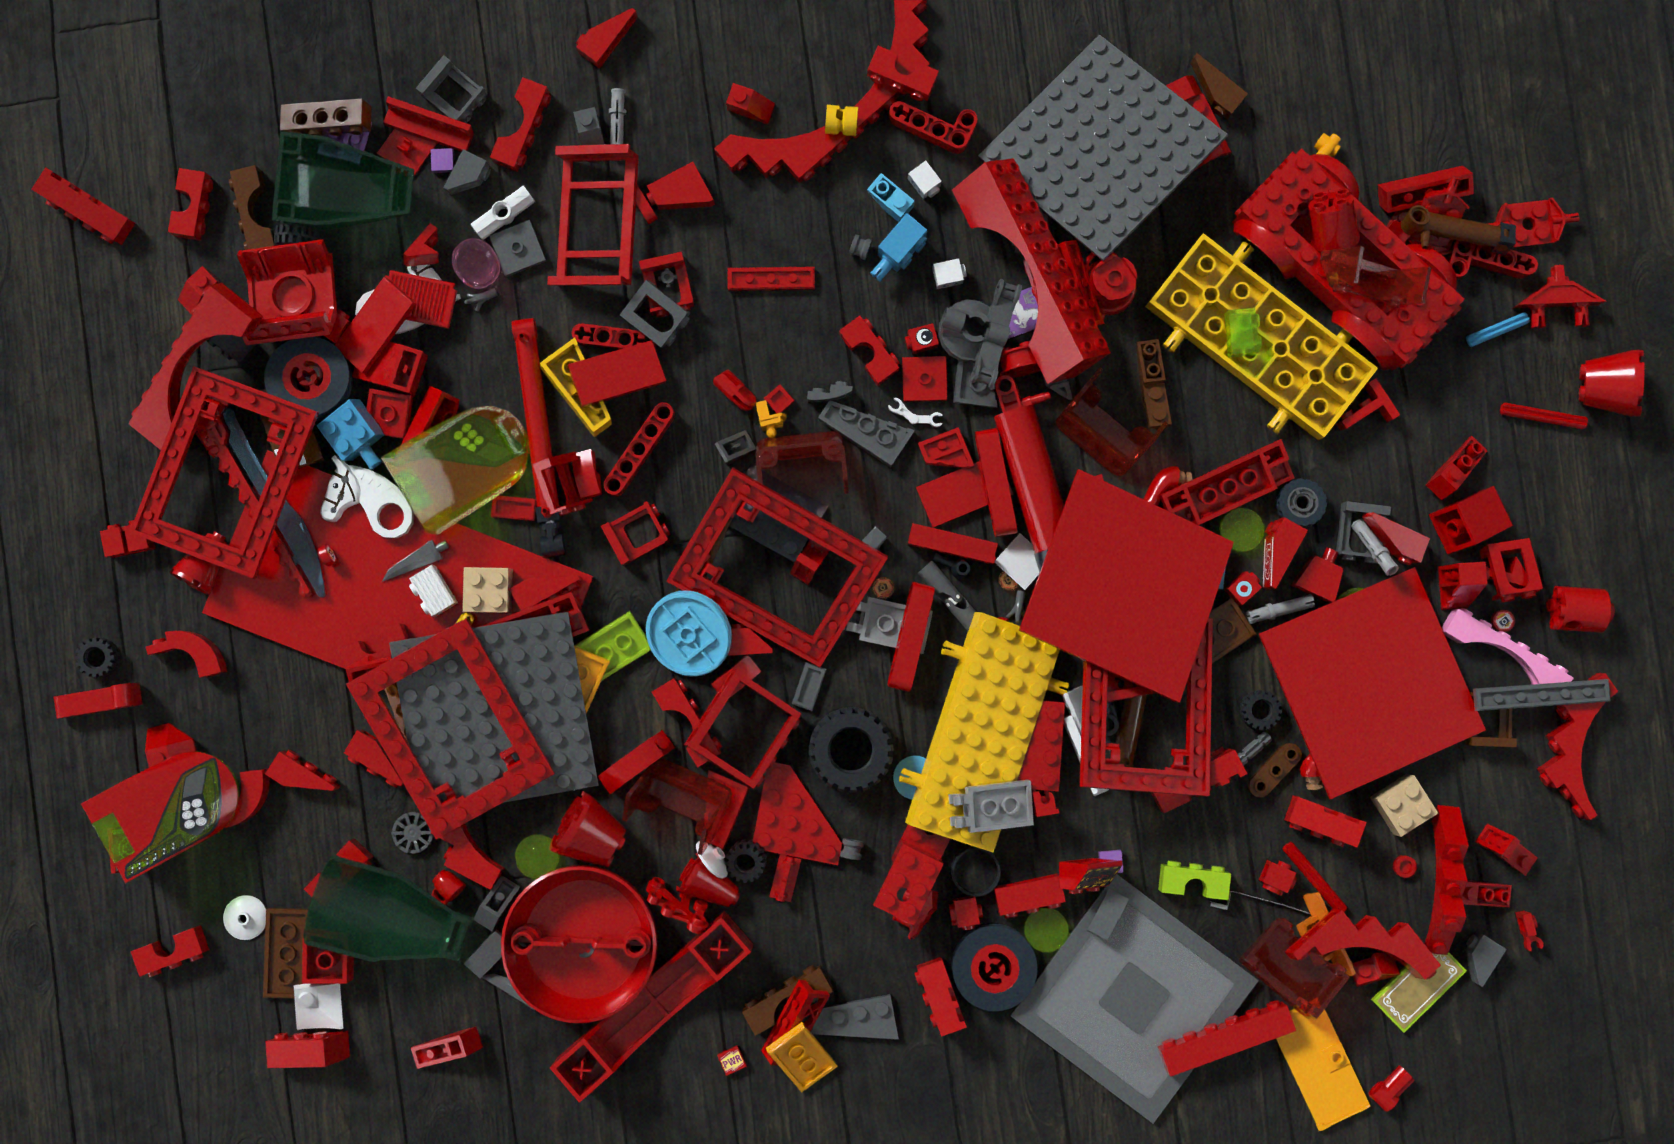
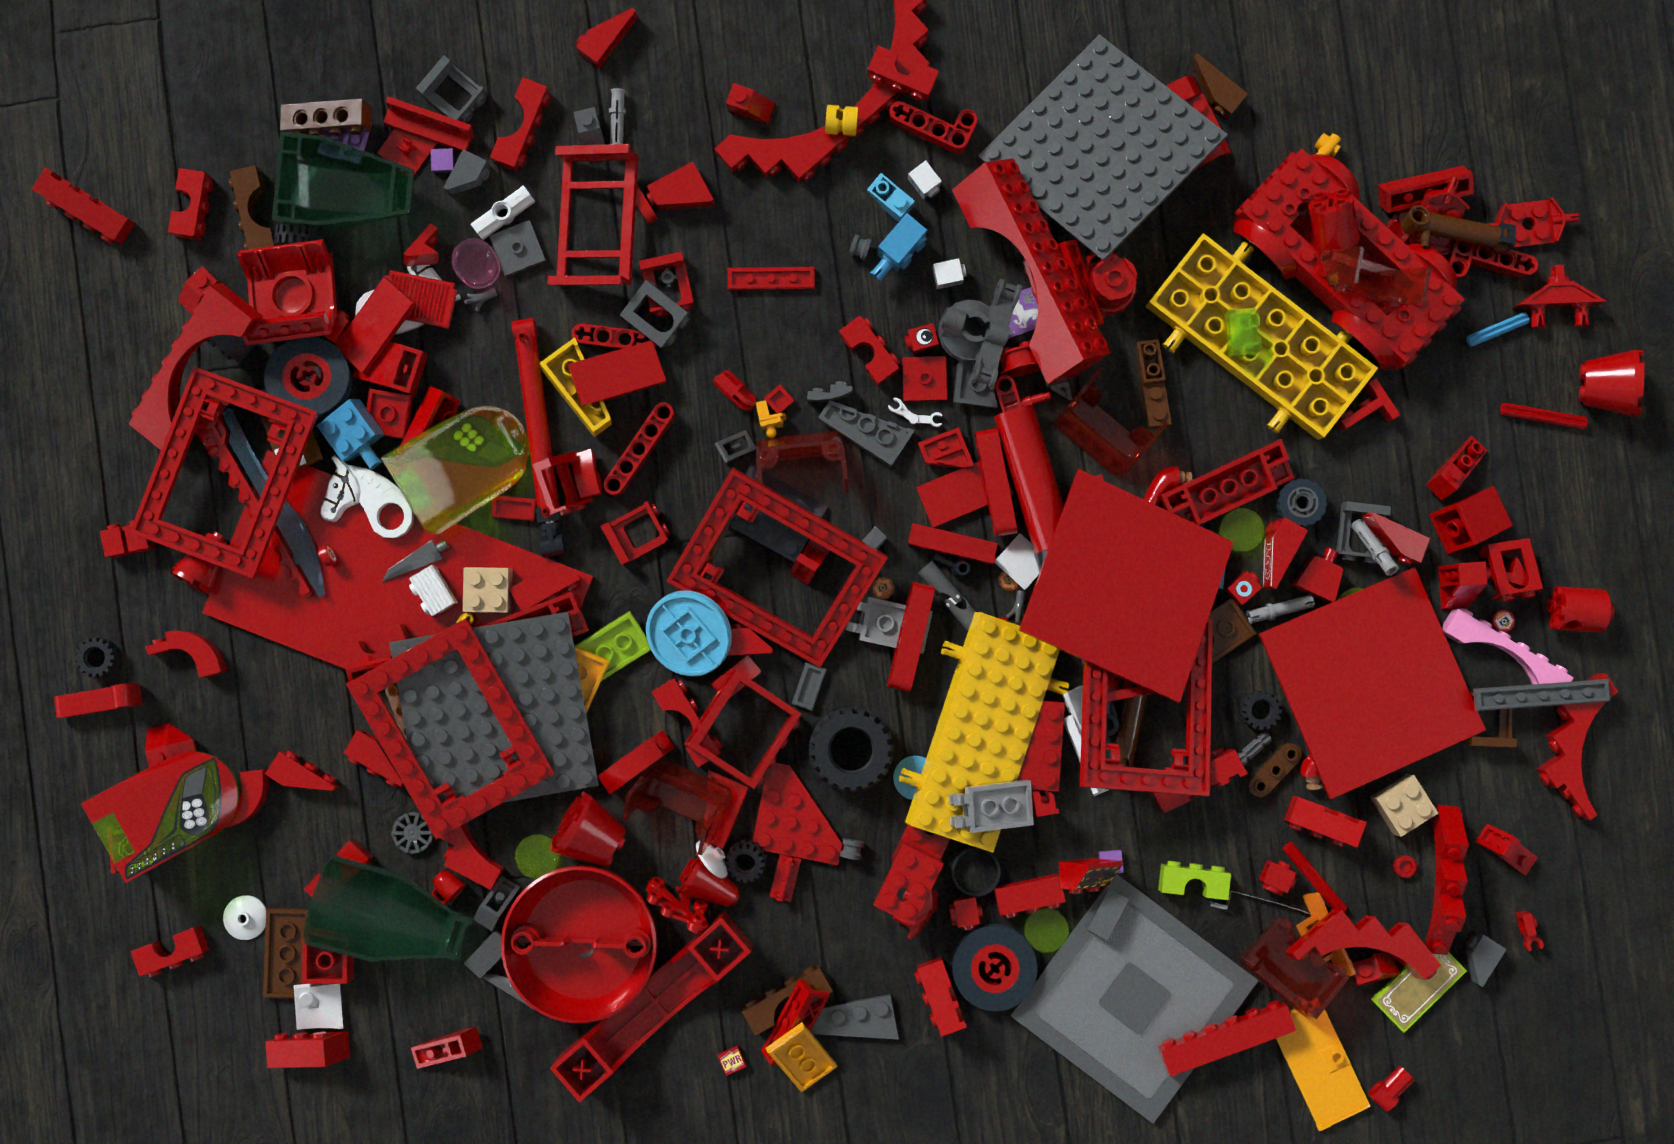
red slope [1462,880,1512,907] -> none

